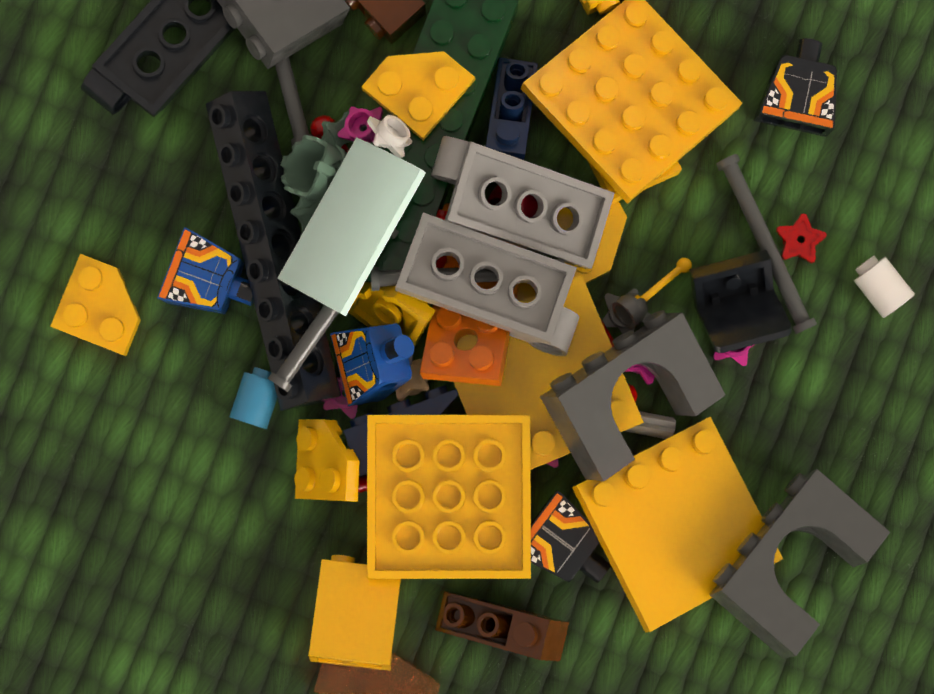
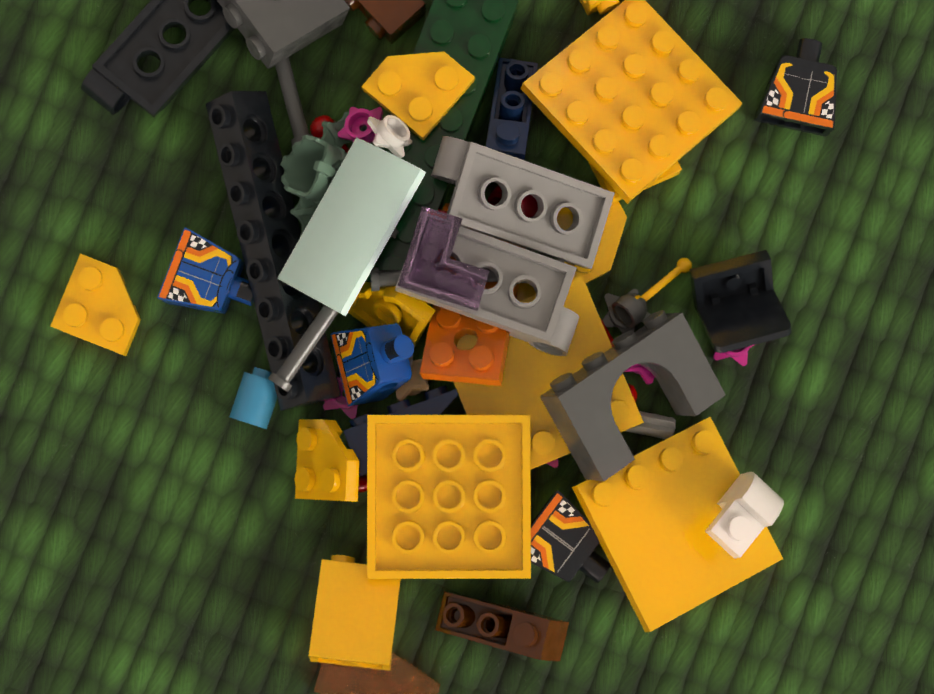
dark grey arch [709,469,890,659] -> none
dark grey bar [716,154,817,334] -> none
red plate [776,213,827,264] -> none
white brick [854,255,915,318] -> none
none -> clear purple brick [397,206,490,311]
none -> white brick [705,472,784,559]

